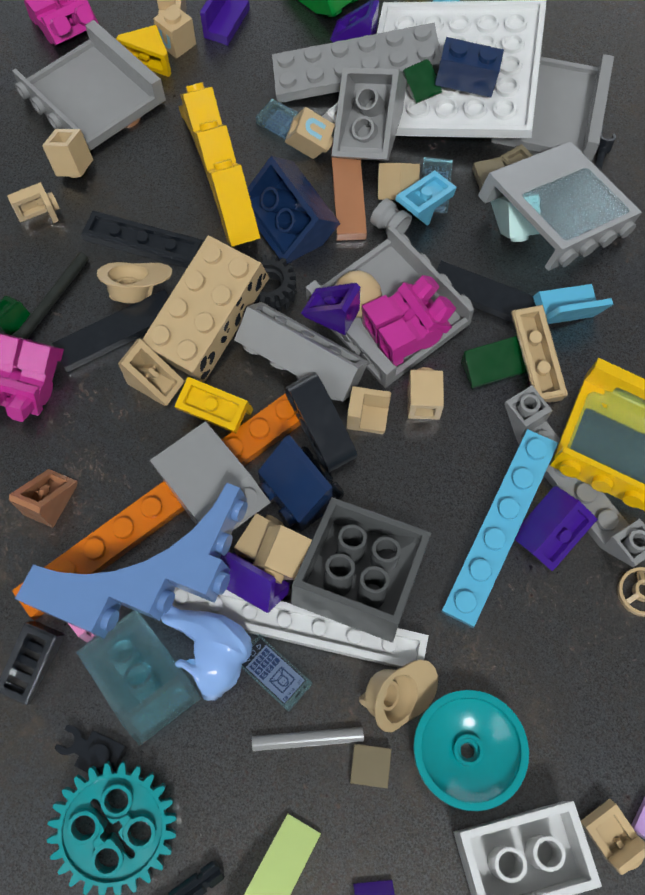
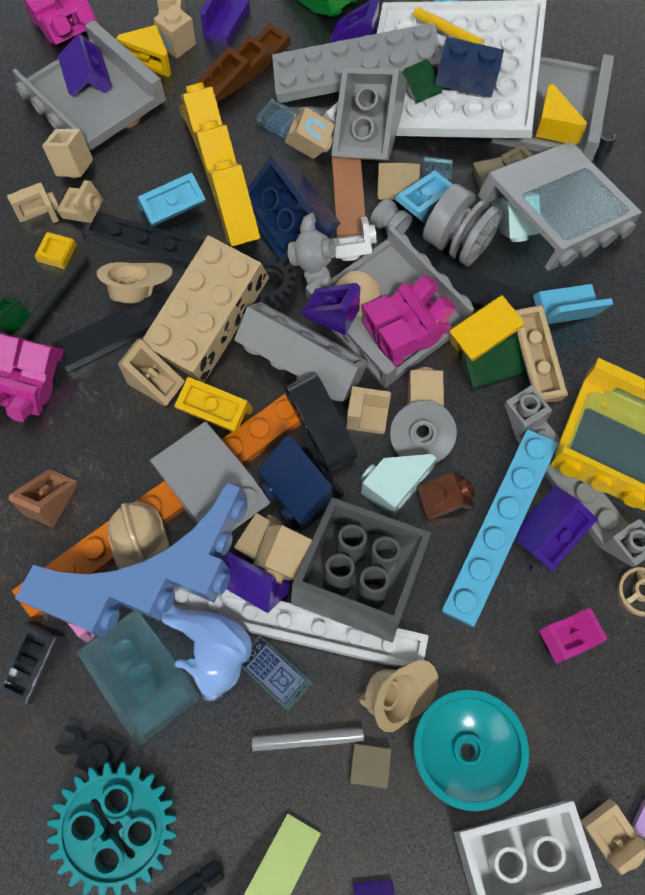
none -> yellow tile [35,232,77,269]
none -> tan bracket [57,180,104,223]
none -> dark purple panel [58,34,112,96]
none -> tan piece [107,502,170,569]
none -> medium azure panel [138,172,206,227]
none -> reddish brown slope [195,23,291,102]
none -> light grey piece [288,213,336,288]
none -> white bracket [333,216,377,261]
none -> light aqua slope [361,454,437,518]
none -> light grey dish [390,400,457,463]
none -> yellow bar [413,7,485,45]
none -> copper bracket [417,472,475,519]
none -> light grey wheel [423,184,503,267]
none -> yellow panel [449,295,524,361]
none -> yellow slope [535,83,587,145]
none -> dark pink bracket [539,608,607,664]

